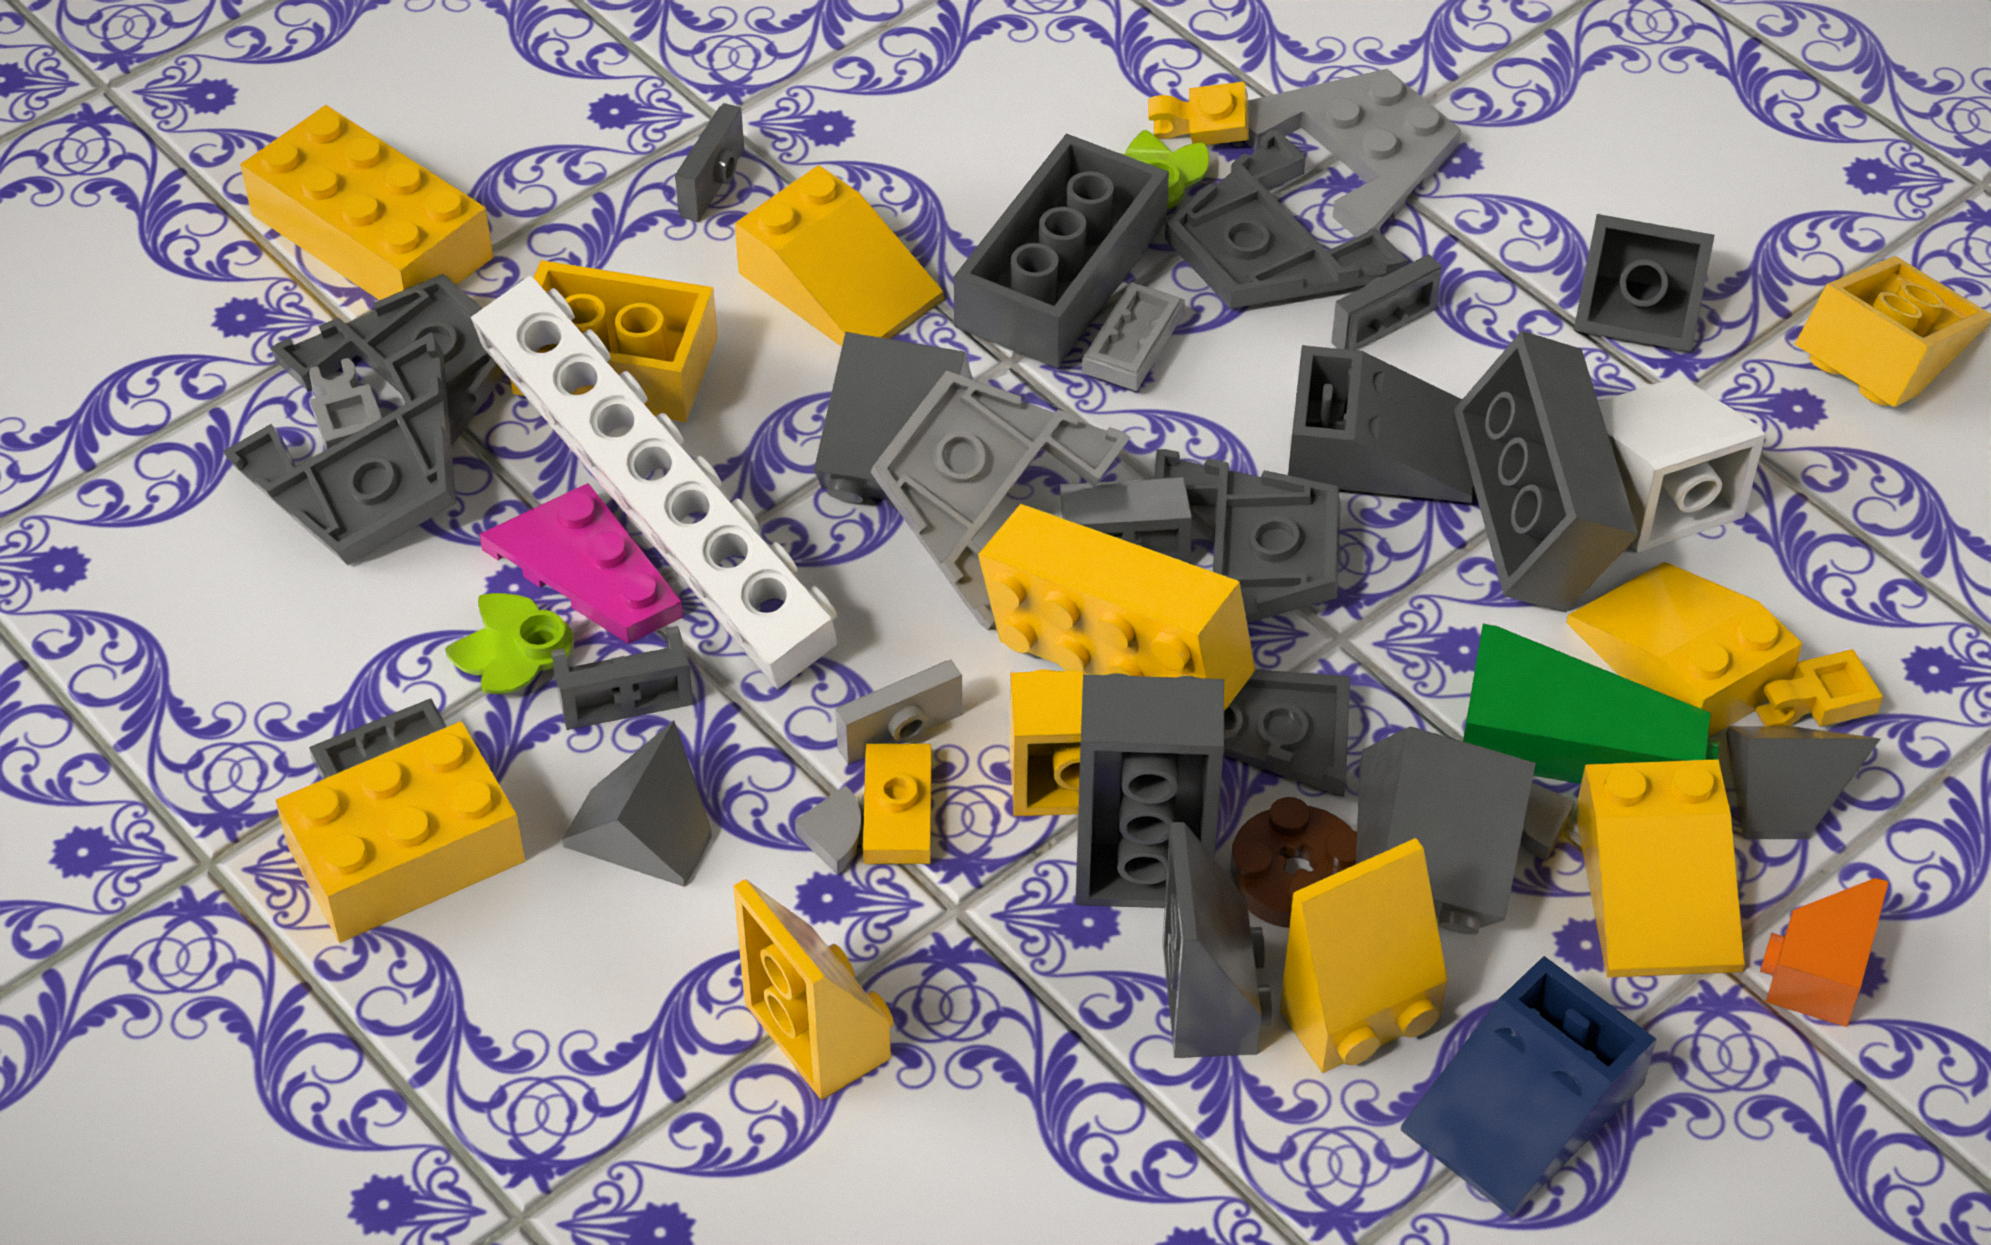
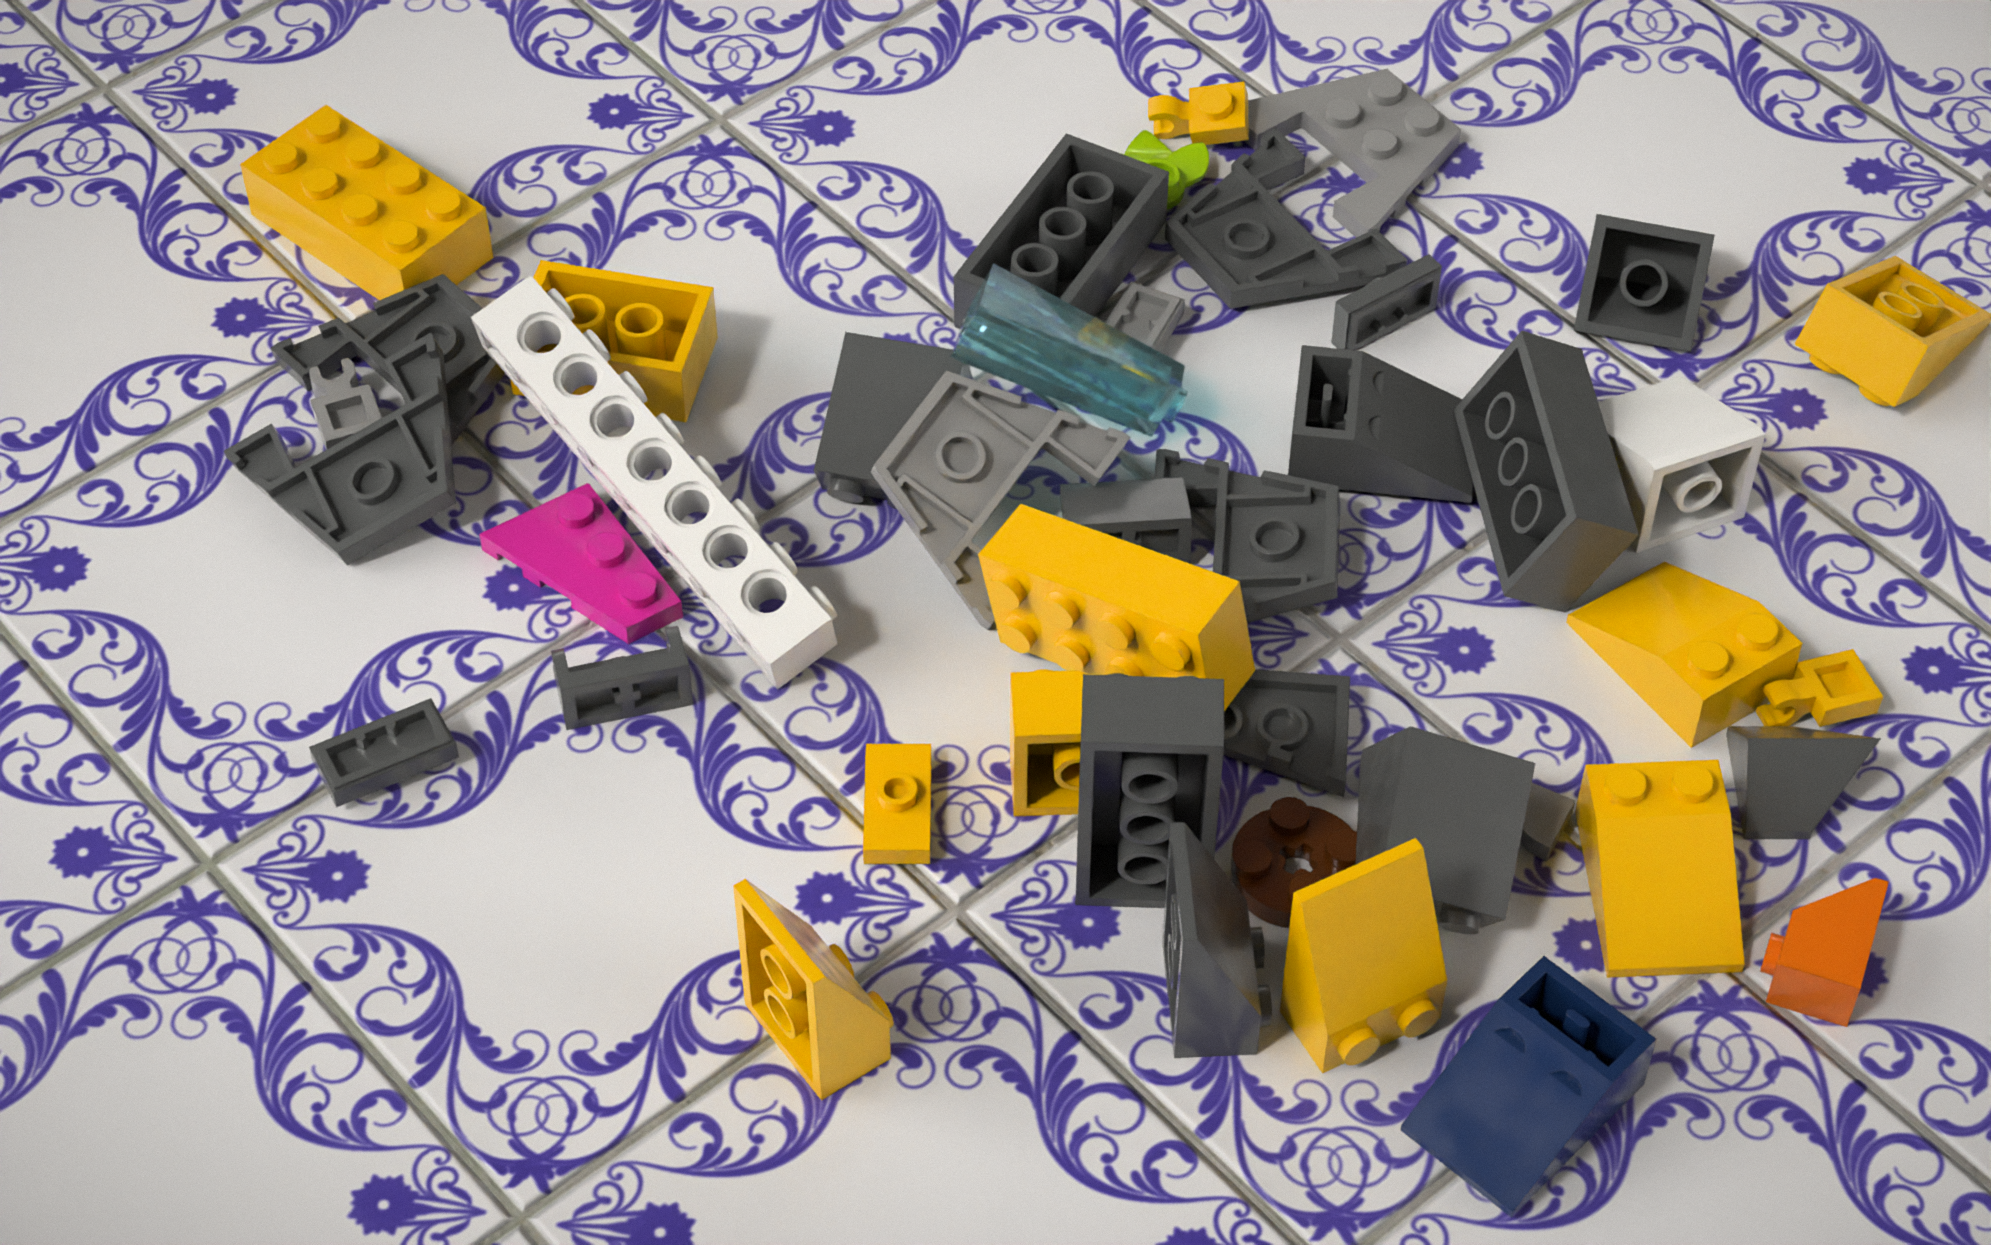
yellow brick [275,721,525,943] -> none
lime plate [445,593,574,694] -> none
dark grey slope [562,720,712,887] -> none
dark grey plate [675,103,745,222] -> none
yellow slope [735,165,943,347] -> none
light grey tile [795,786,862,875] -> none
light grey plate [835,659,963,765] -> none
green slope [1463,623,1719,784] -> none
none -> clear light blue slope [951,263,1188,437]

